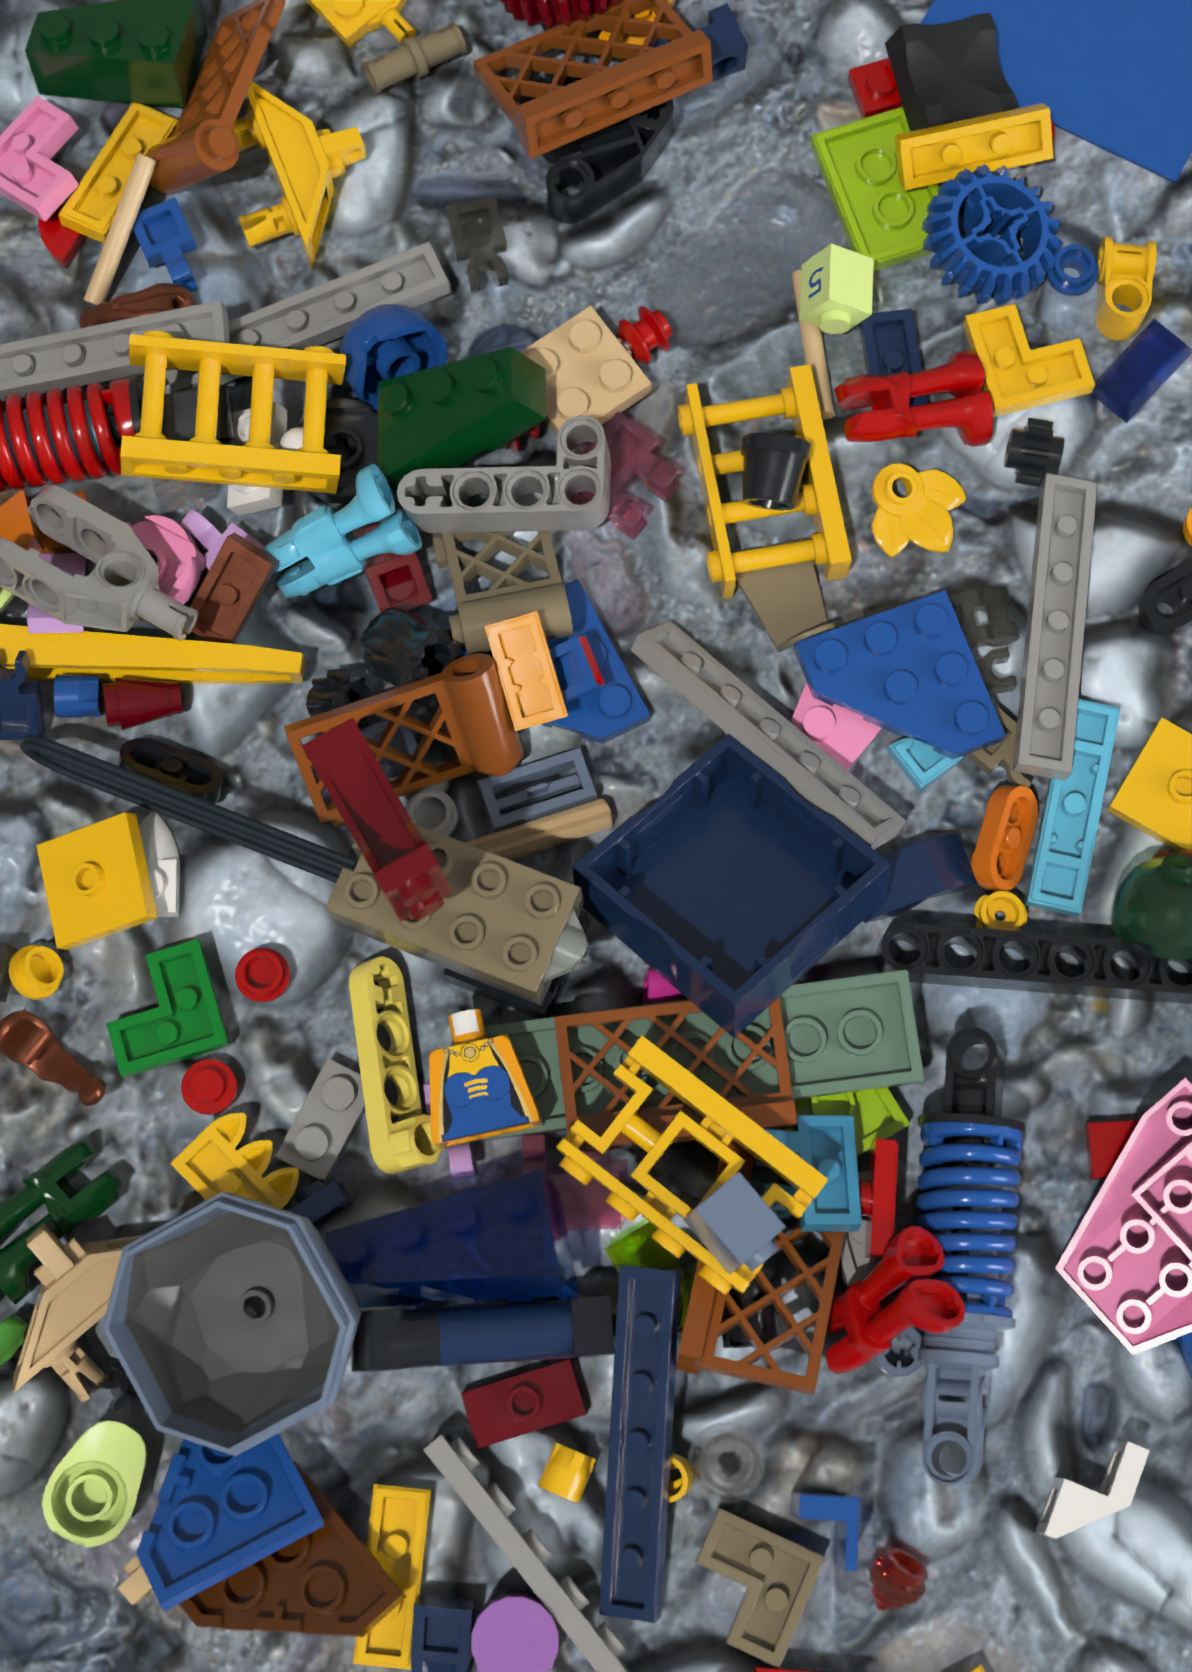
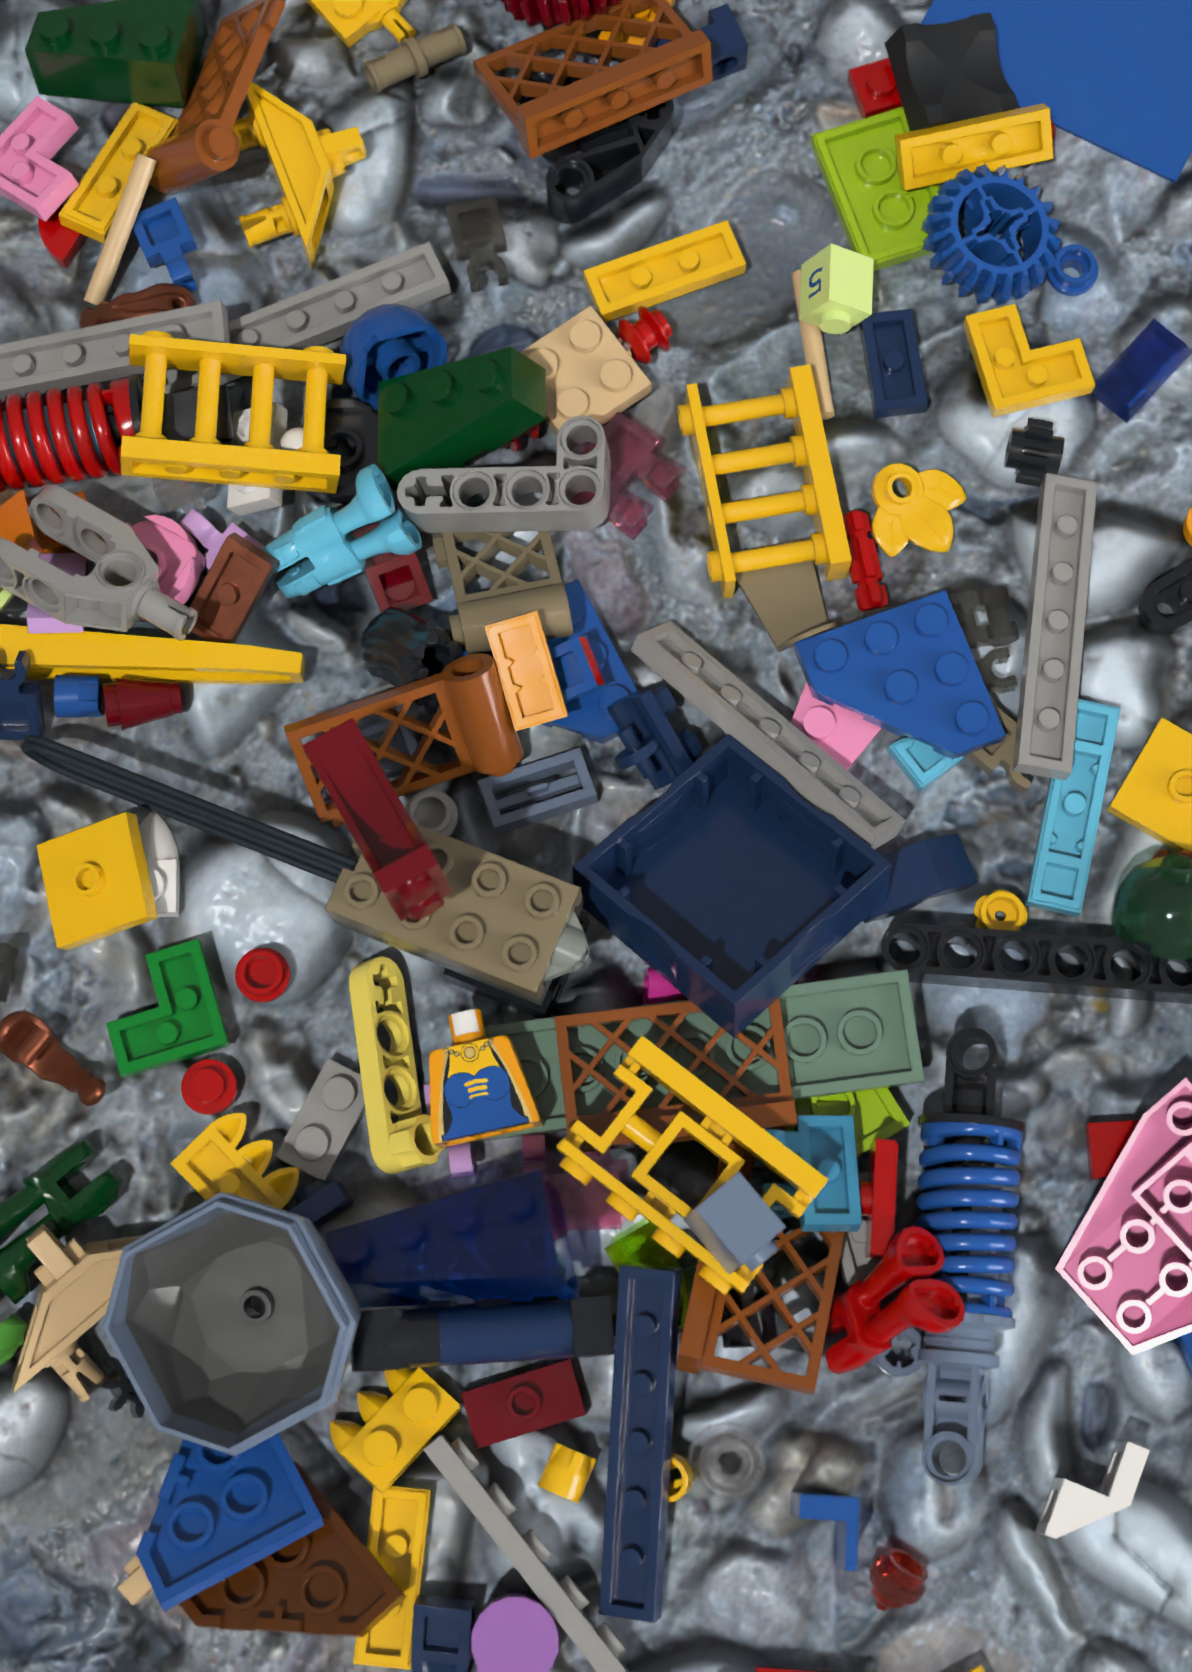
yellow plate [9,945,64,1000] -> none
yellowish green piece [42,1420,147,1547] -> none
black plate [118,738,223,804] -> none
black gear [306,668,372,727] -> none
tan axle [465,798,613,860] -> none
dark tan plate [695,1508,826,1668] -> none
black piece [741,433,811,510] -> none
red piece [834,350,993,447] -> none
orange plate [971,785,1038,891] -> none
yellow piece [1095,236,1157,341] -> none
none -> yellow plate [330,1368,461,1495]
none -> yellow plate [583,220,746,323]
none -> dark blue hips [607,686,703,790]
none -> red axle [842,510,888,613]

